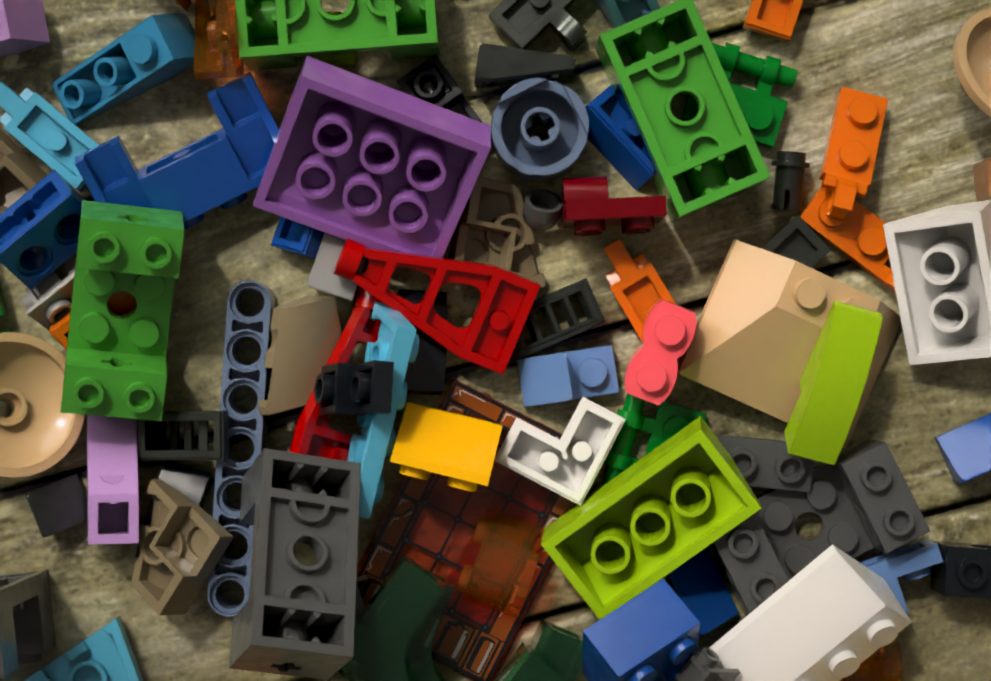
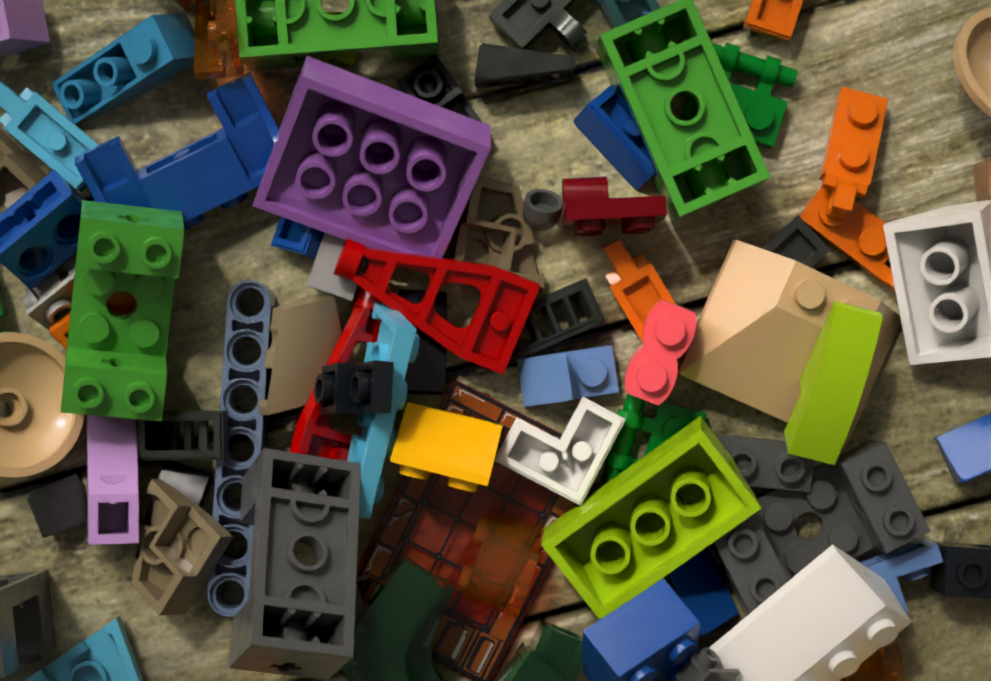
sand blue brick [491,78,589,182] -> none
pearl dark grey pin [771,151,810,211] -> none

